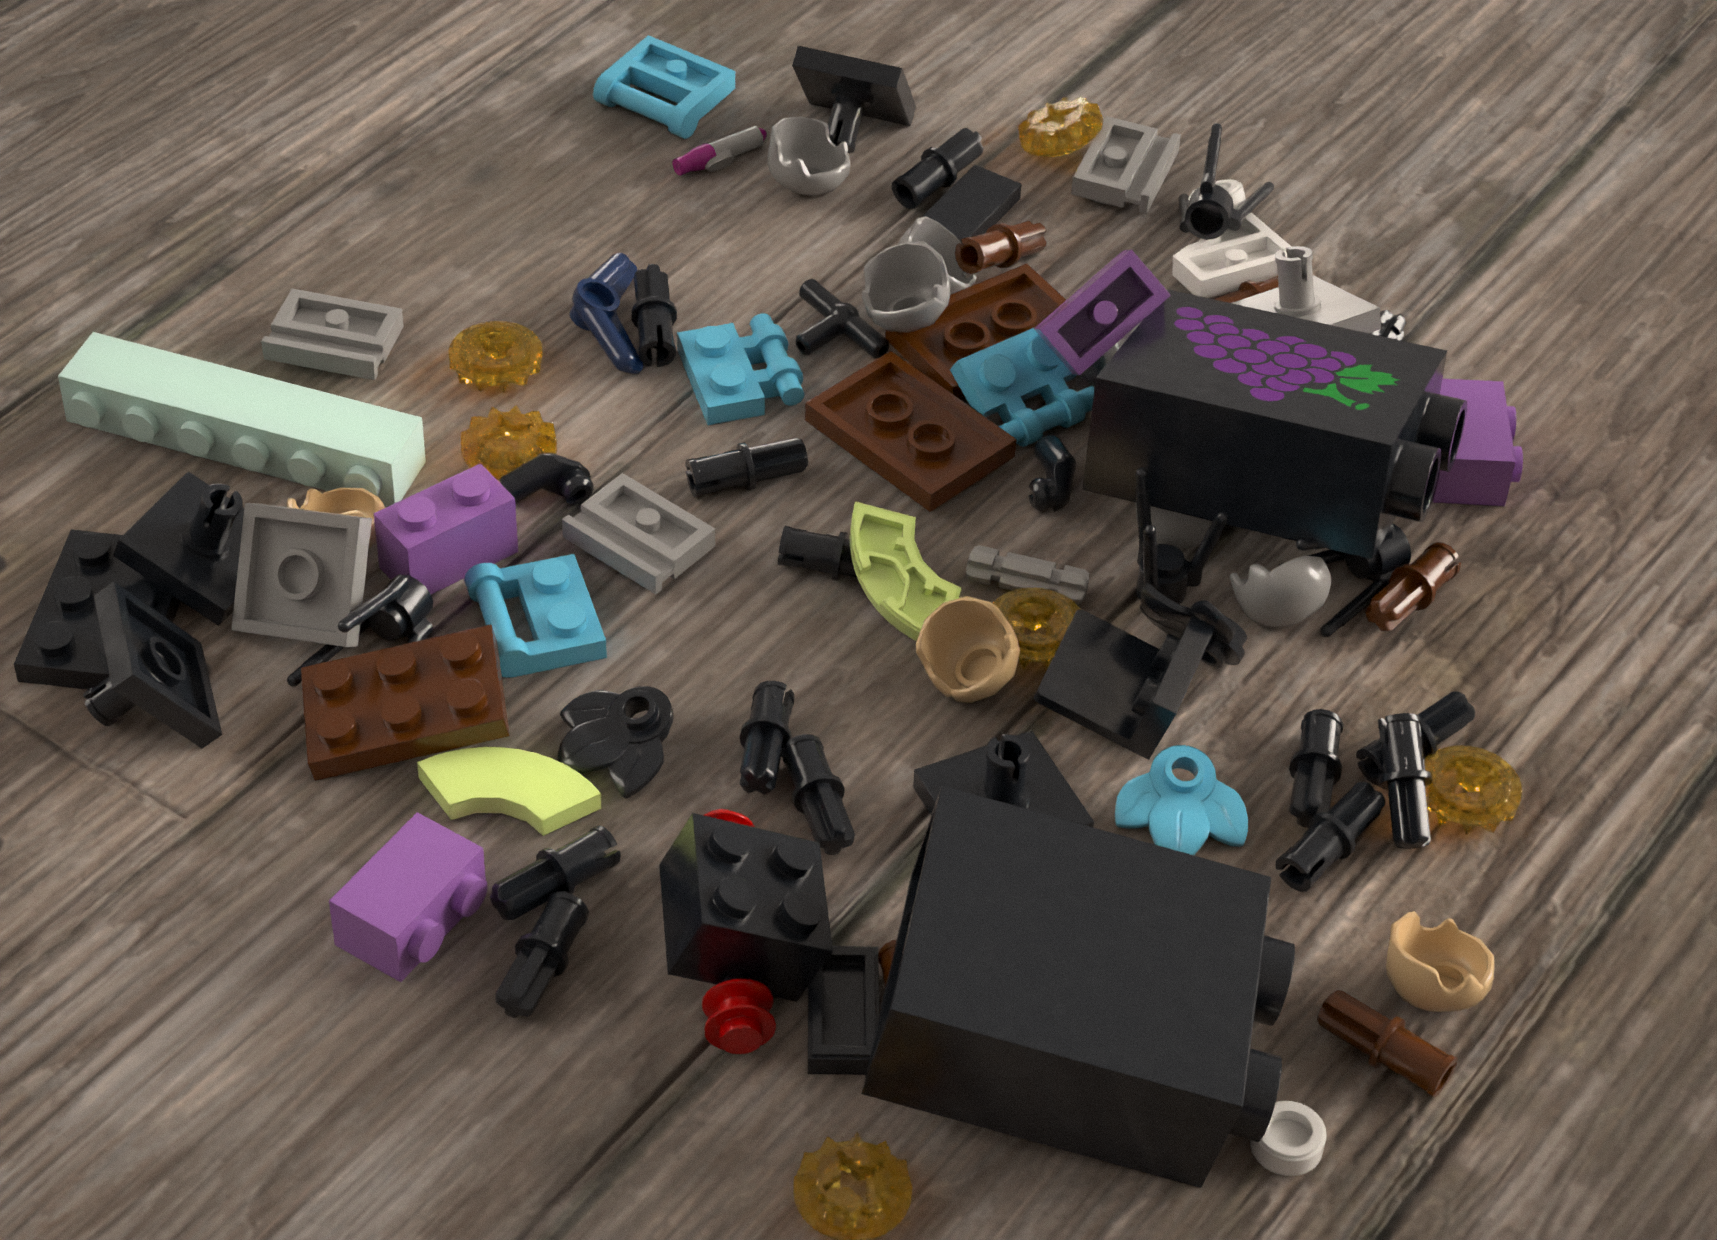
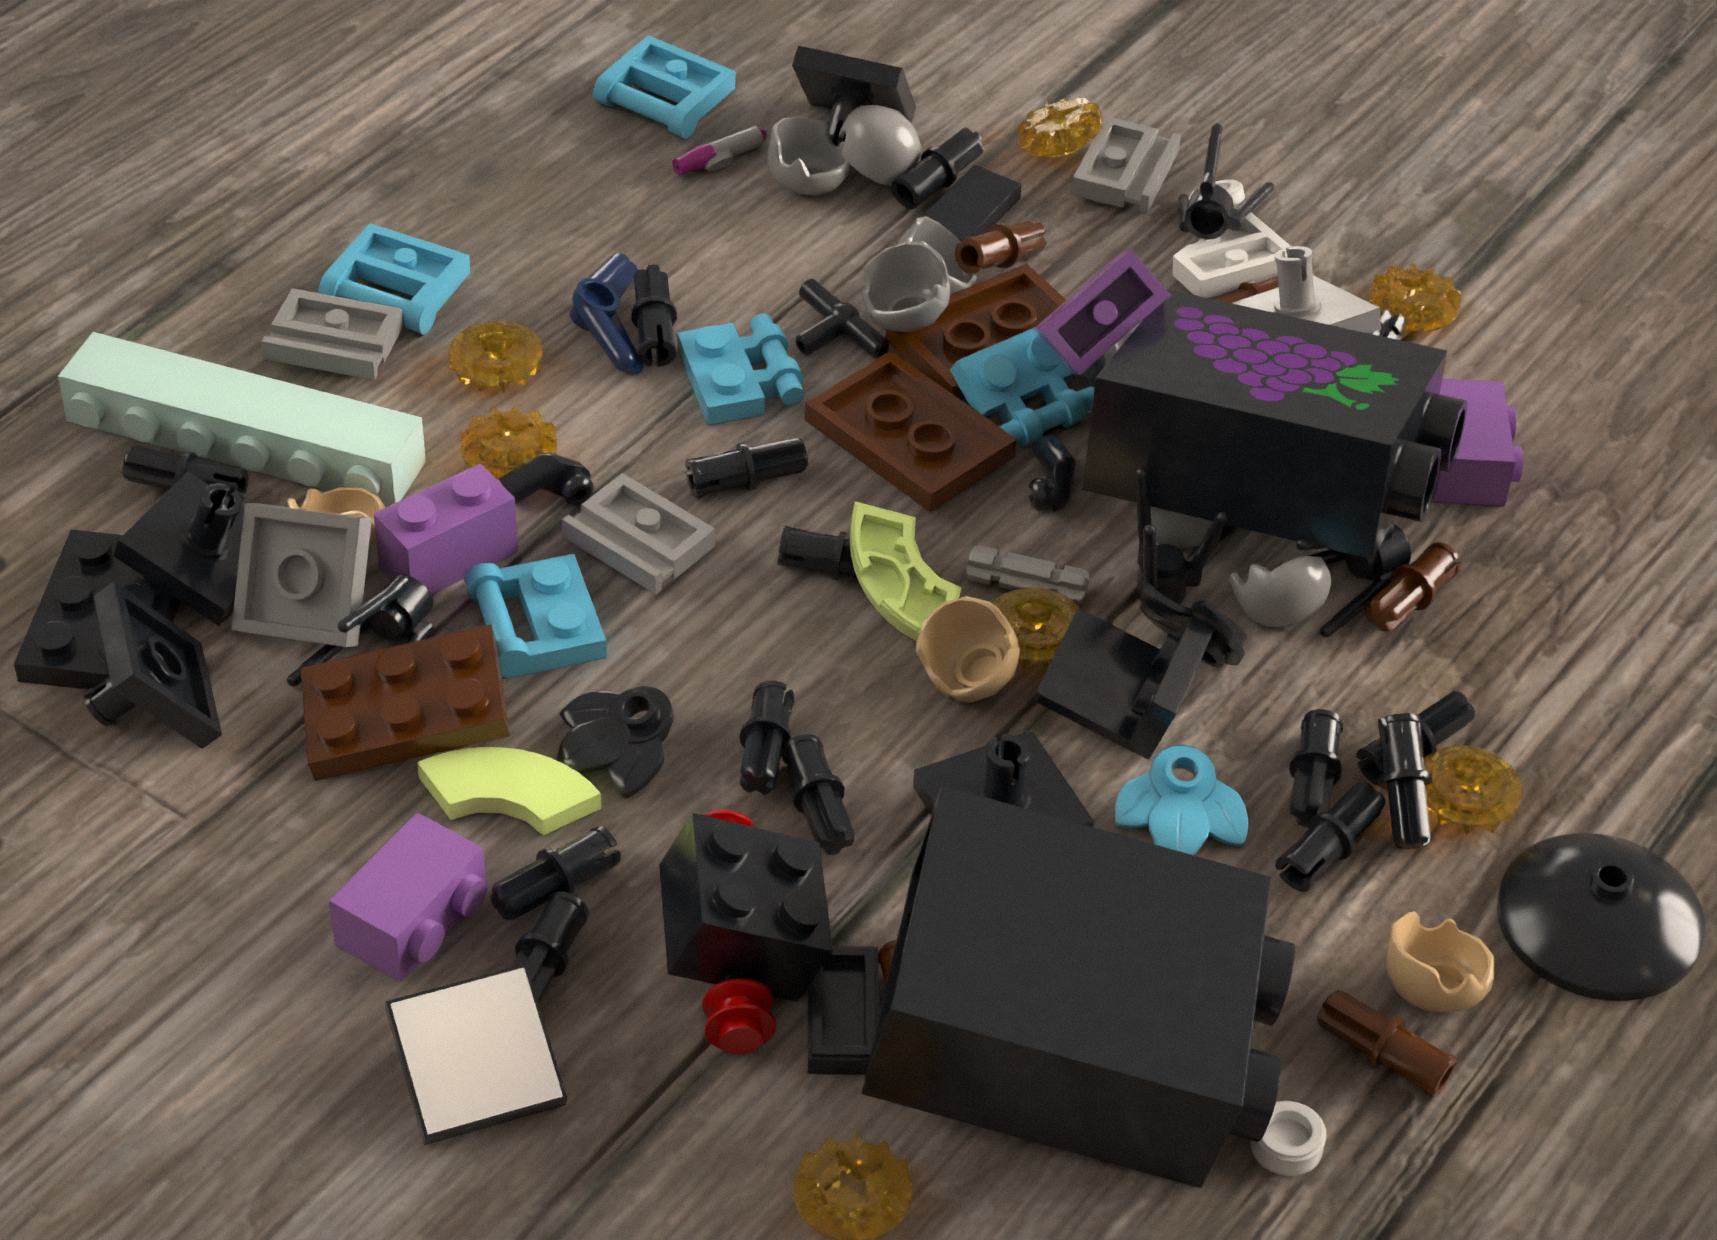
none -> black axle [122,445,249,500]
none -> medium azure plate [318,223,470,335]
none -> white tile [385,964,567,1145]
none -> light grey hair [839,105,921,187]
none -> clear yellow gear [1369,263,1462,332]
none -> black dish [1497,833,1705,1001]

